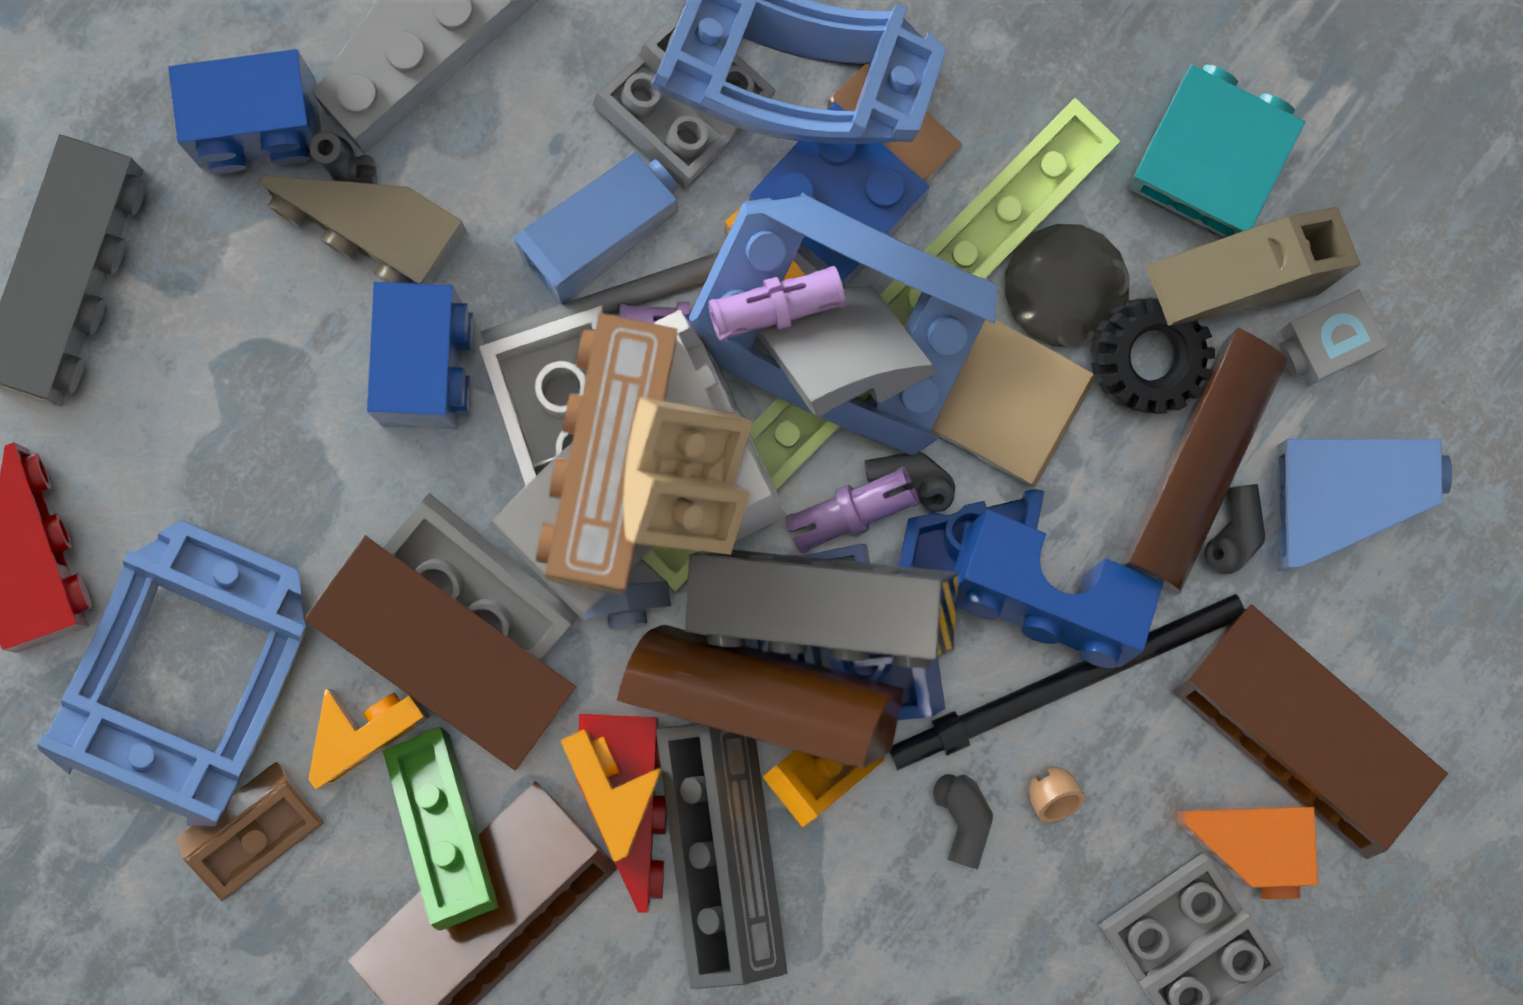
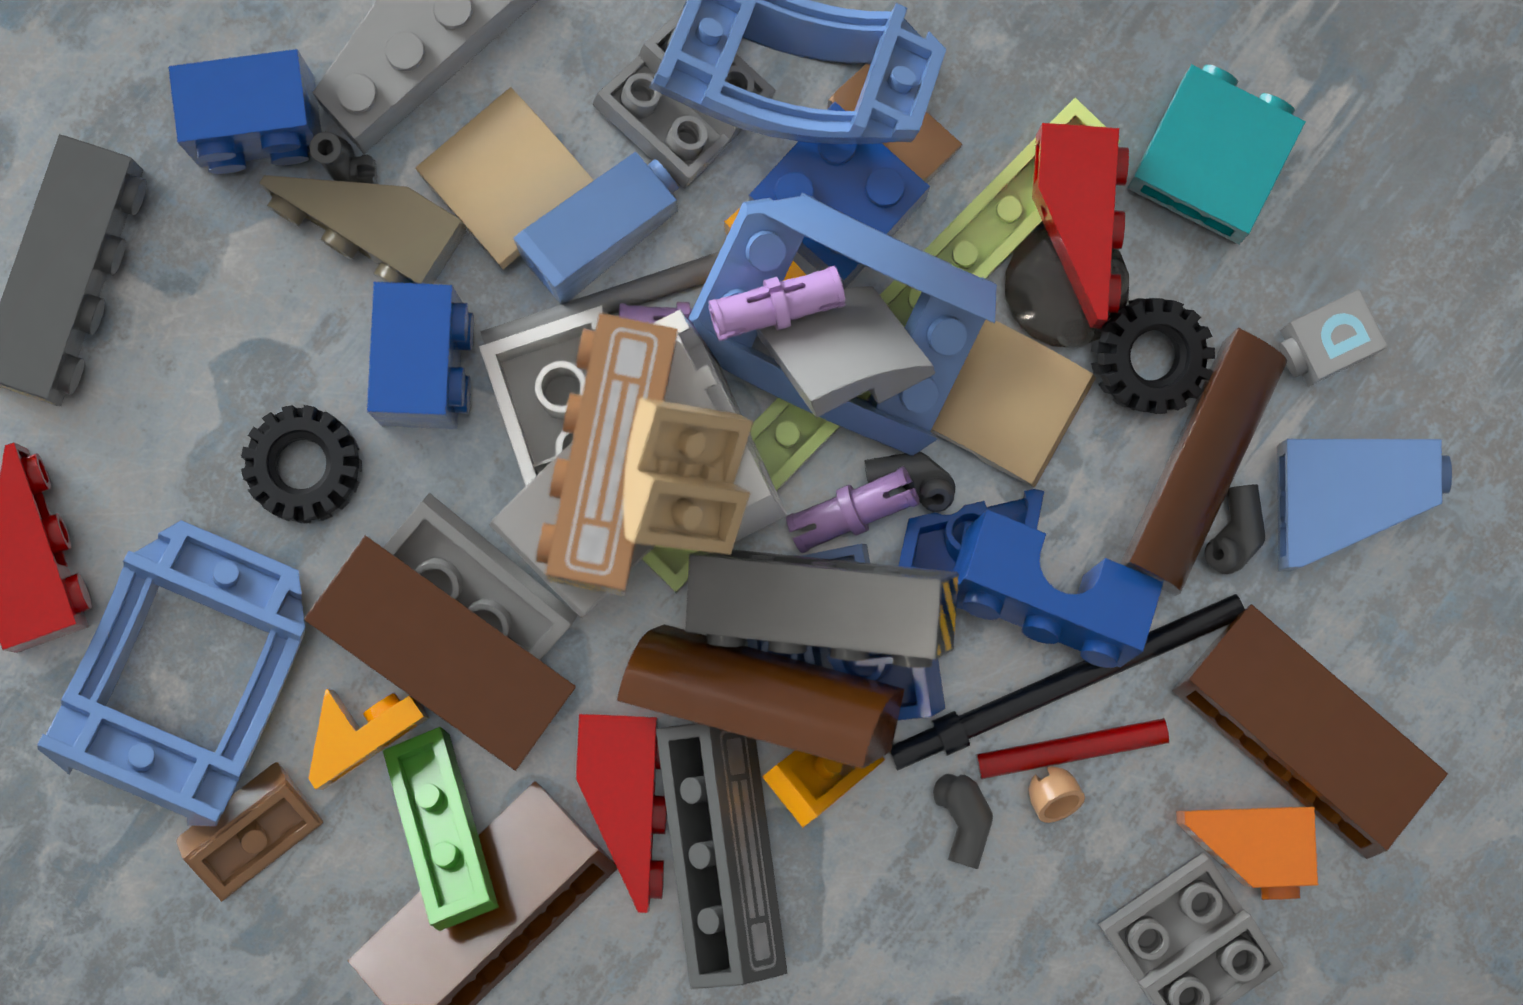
light orange slope [560,729,662,862] -> none
sand blue plate [581,581,671,629] -> none
dark tan slope [1146,207,1361,326] -> none
none -> black tyre [241,405,362,523]
none -> tan slope [415,87,594,269]
none -> red bar [976,718,1169,779]
none -> red slope [1032,123,1129,329]

